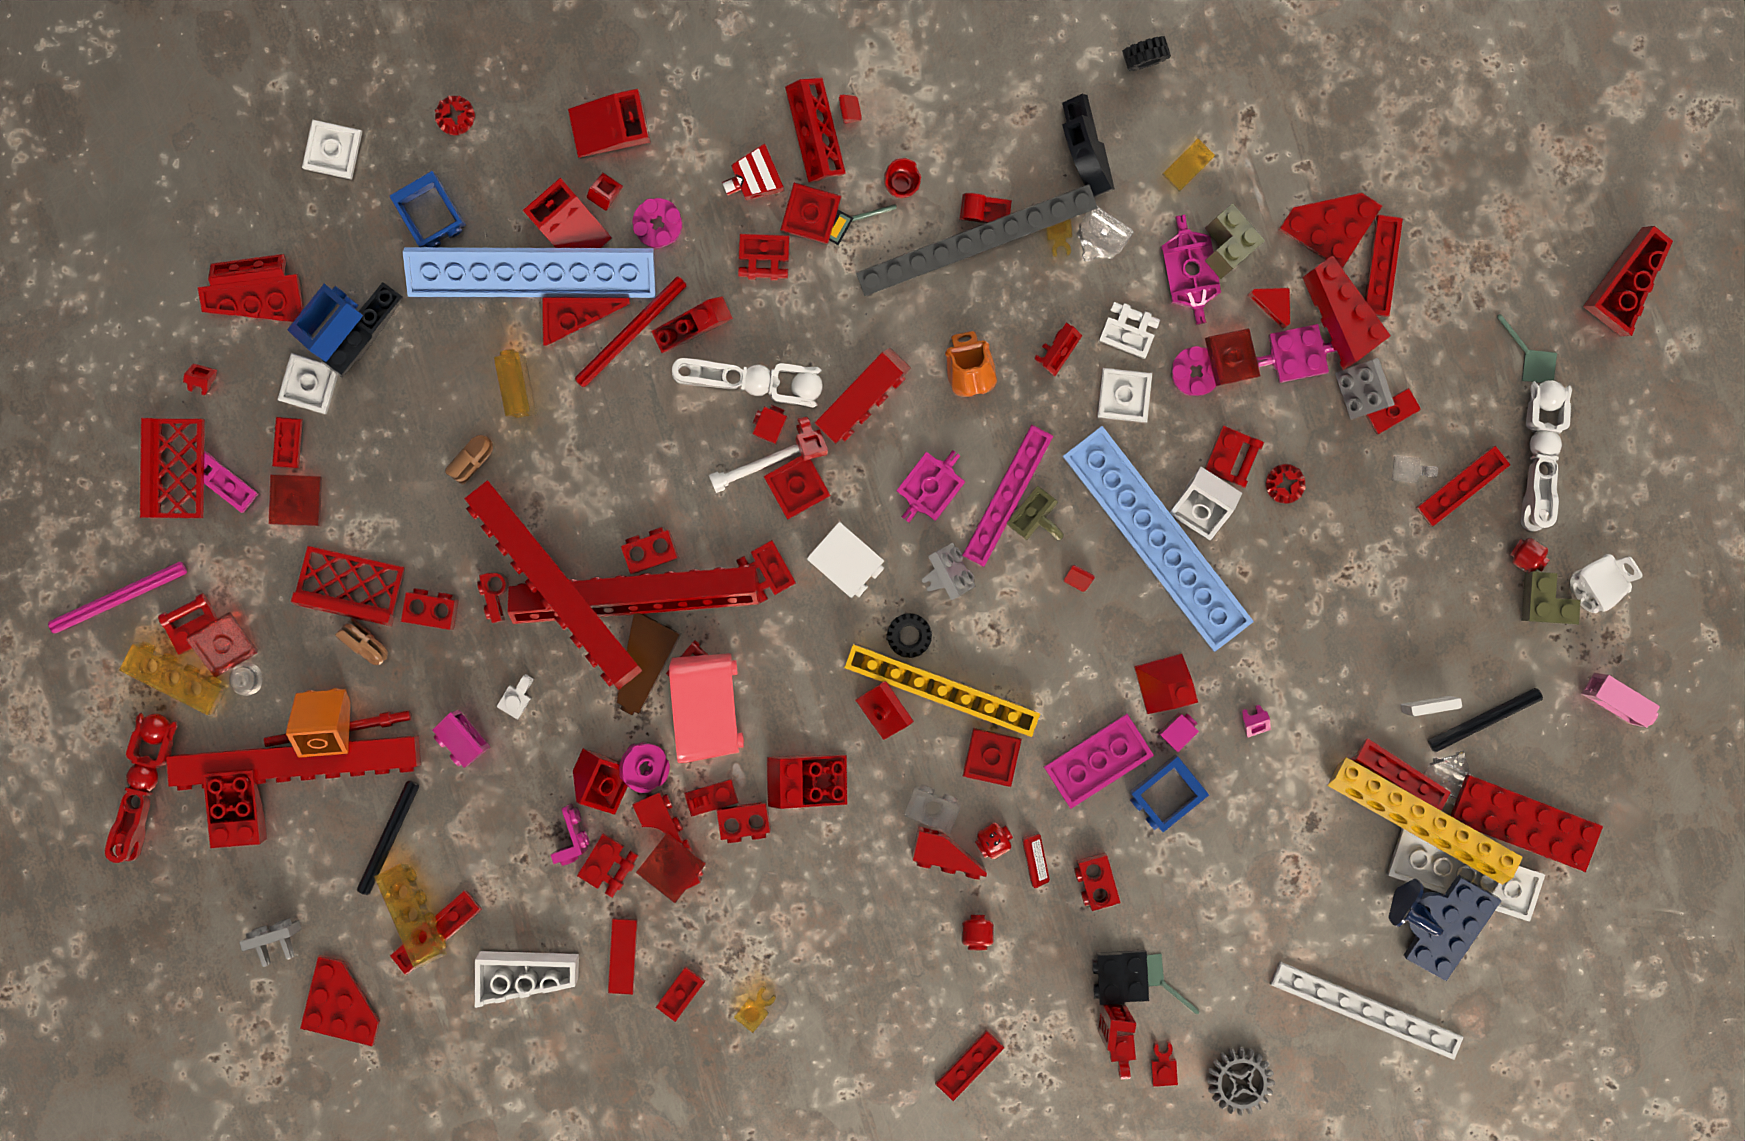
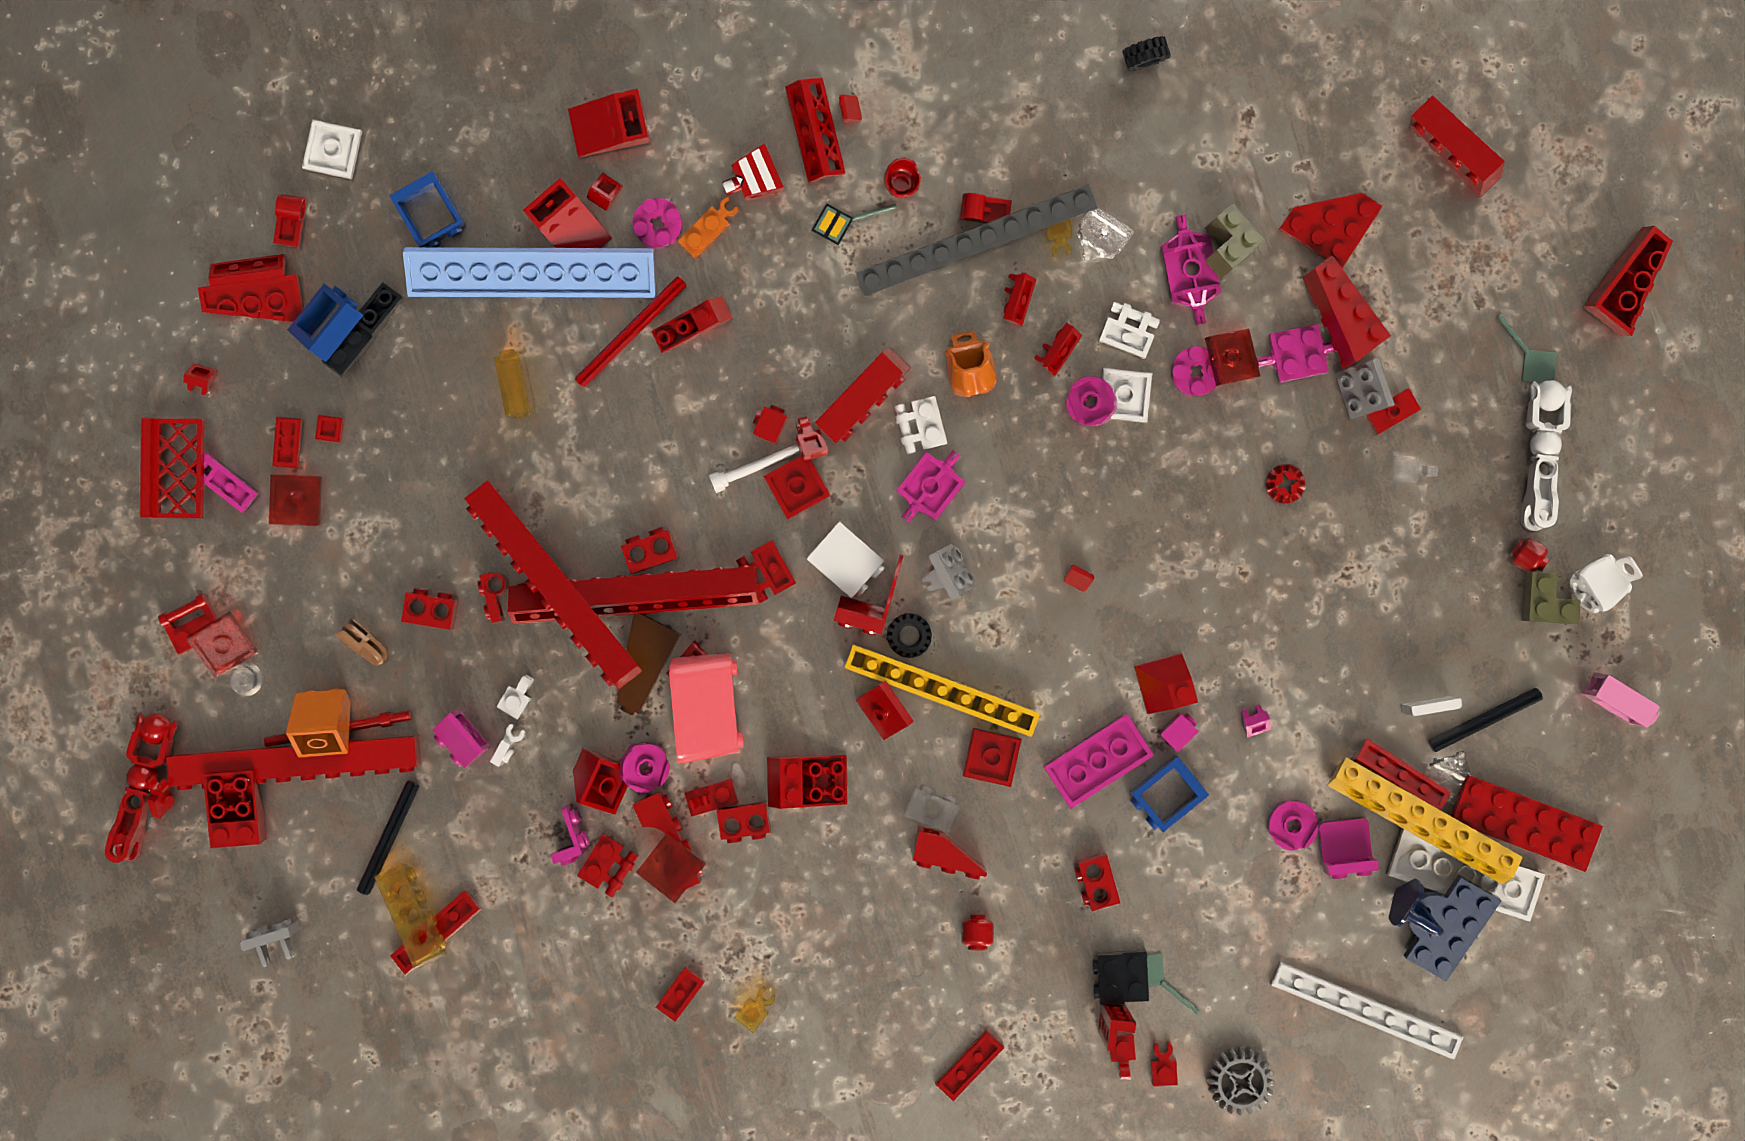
dark pink axle [48,562,187,633] -> none
clear yellow brick [119,641,228,715] -> none
white tile [278,353,338,414] -> none
red fence [291,546,405,627] -> none
red plate [300,955,380,1046] -> none
red gear [435,95,475,135] -> none
medium nougat arm [445,435,493,485] -> none
white wedge [475,951,579,1008] -> none
red wing [542,297,630,346] -> none
red tile [608,918,638,995] -> none
white piece [672,358,823,408] -> none
red plate [738,234,790,281] -> none
red plate [780,182,842,244] -> none
dark pink tile [962,425,1053,567] -> none
red head [975,822,1013,860] -> none
olive plate [1007,486,1064,540] -> none
slope [1022,834,1050,888] -> none
black slope [1062,94,1115,198] -> none
light blue plate [1062,426,1254,652] -> none
clear yellow tile [1162,139,1215,192] -> none
white slope [1170,467,1242,540] -> none
red plate [1205,426,1264,488] -> none
red slope [1248,288,1290,329] -> none
red plate [1365,215,1403,317] -> none
red plate [1416,446,1510,527] -> none
none -> red plate [146,775,175,819]
none -> red plate [273,194,307,248]
none -> red tile [315,415,344,443]
none -> white plate [490,724,526,767]
none -> orange plate [677,197,739,260]
none -> red piece [833,554,904,635]
none -> white plate [894,396,947,454]
none -> red plate [1003,272,1037,326]
none -> dark pink plate [1066,376,1117,427]
none -> dark pink plate [1267,800,1318,850]
none -> dark pink bracket [1318,818,1379,879]
none -> red wedge [1410,95,1505,198]

